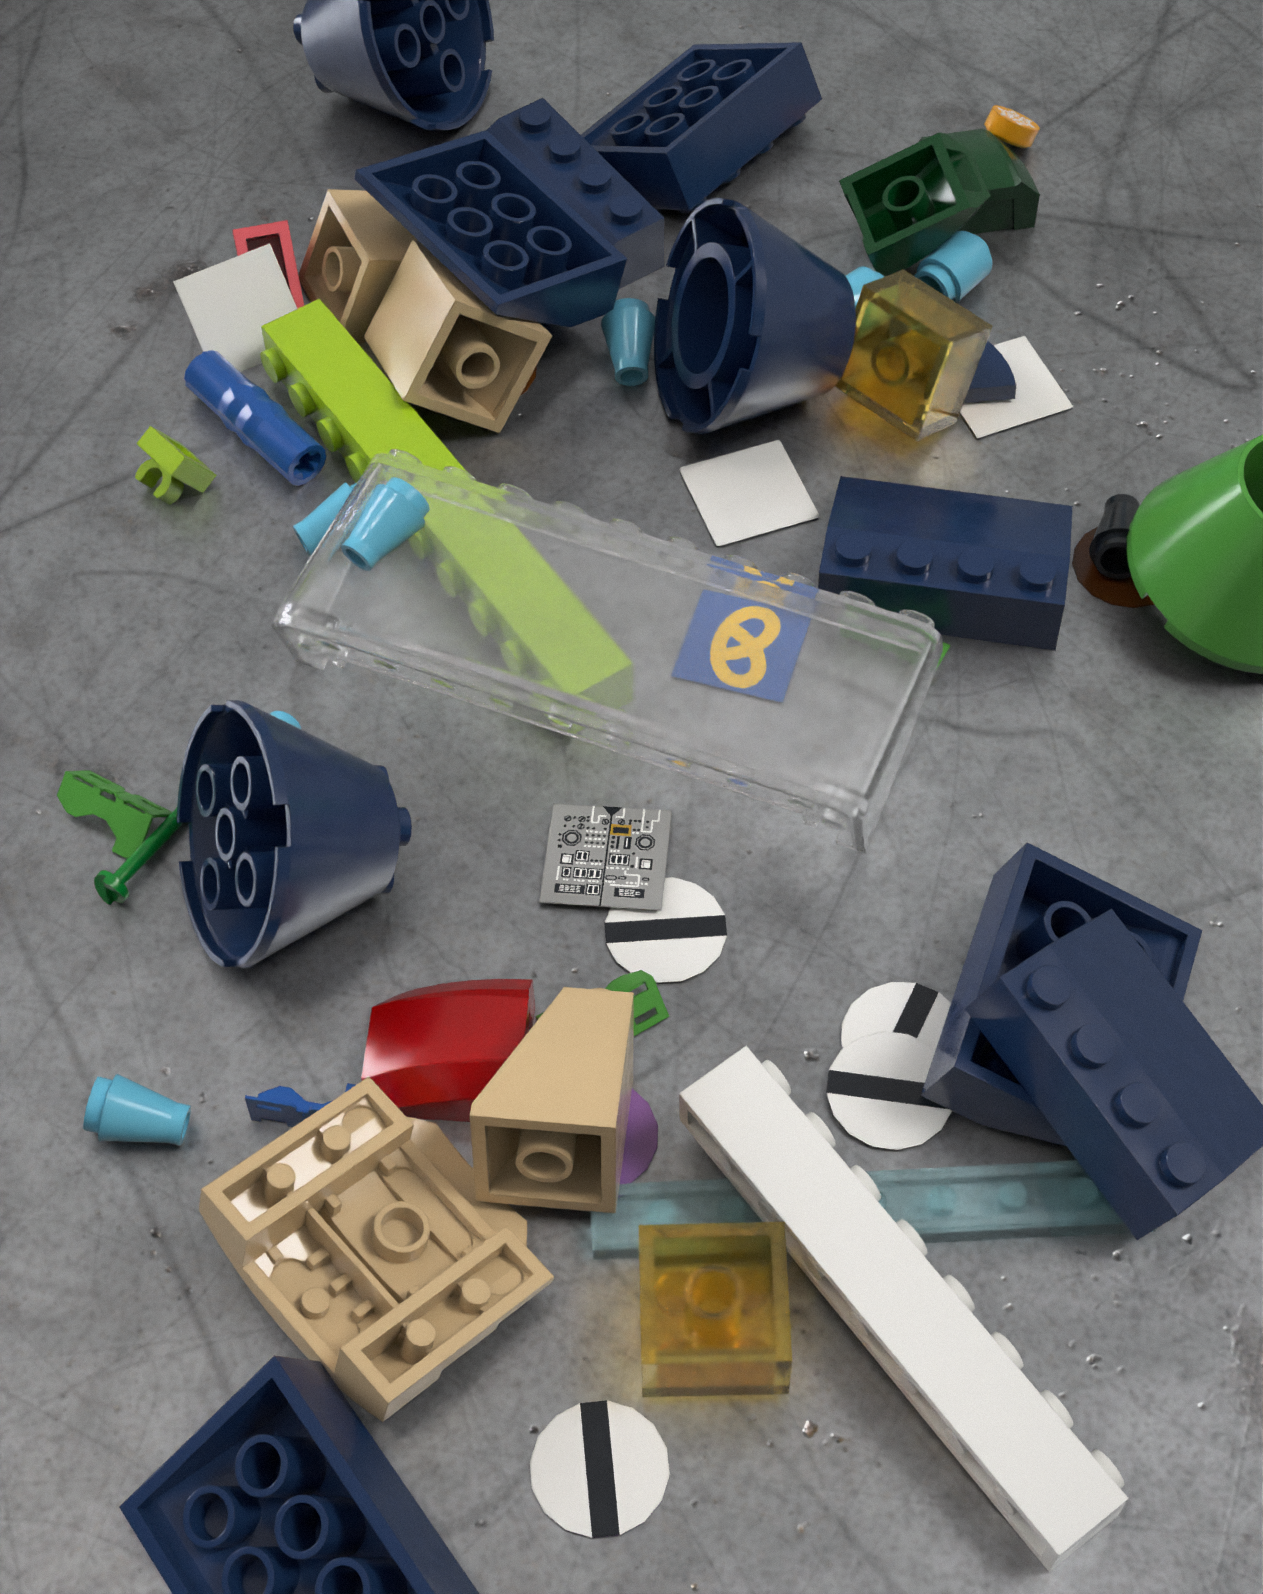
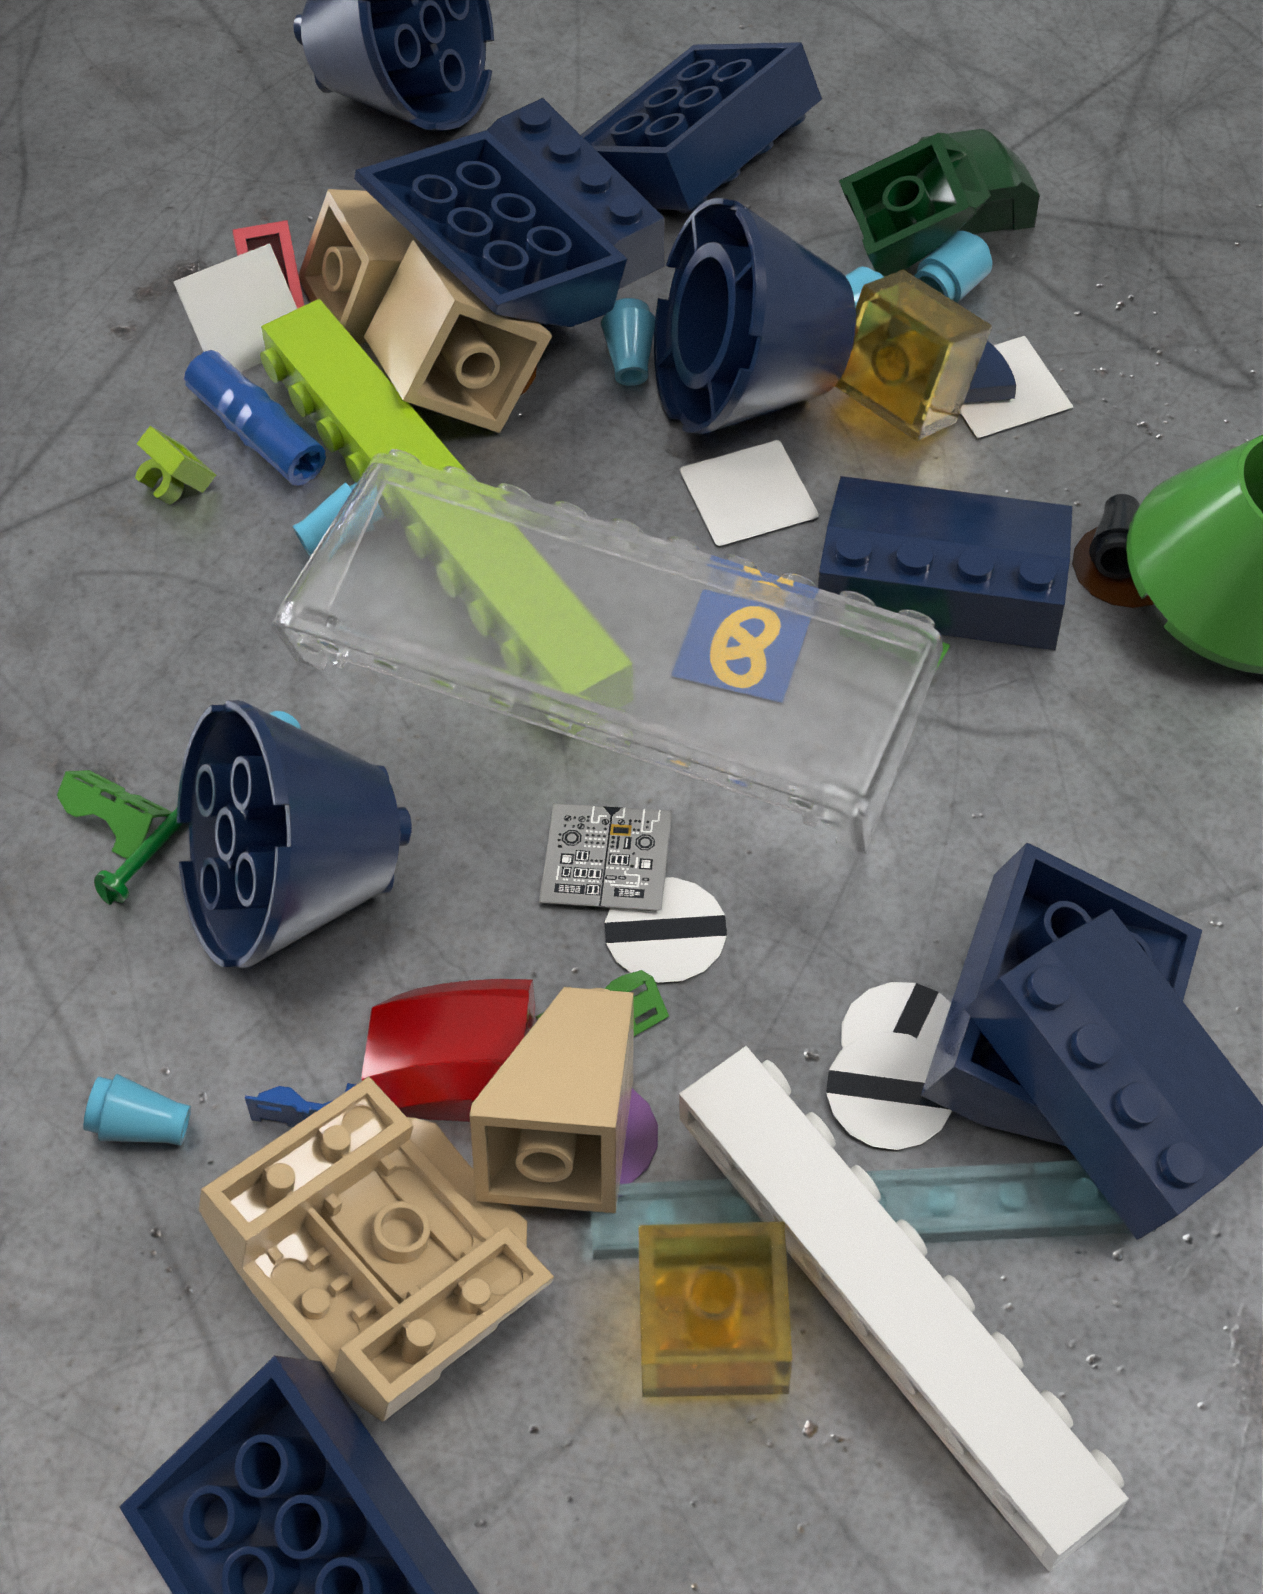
medium azure cone [341,477,430,571] -> none
white sticker [530,1400,670,1538] -> none
light orange tile [984,105,1040,148] -> none

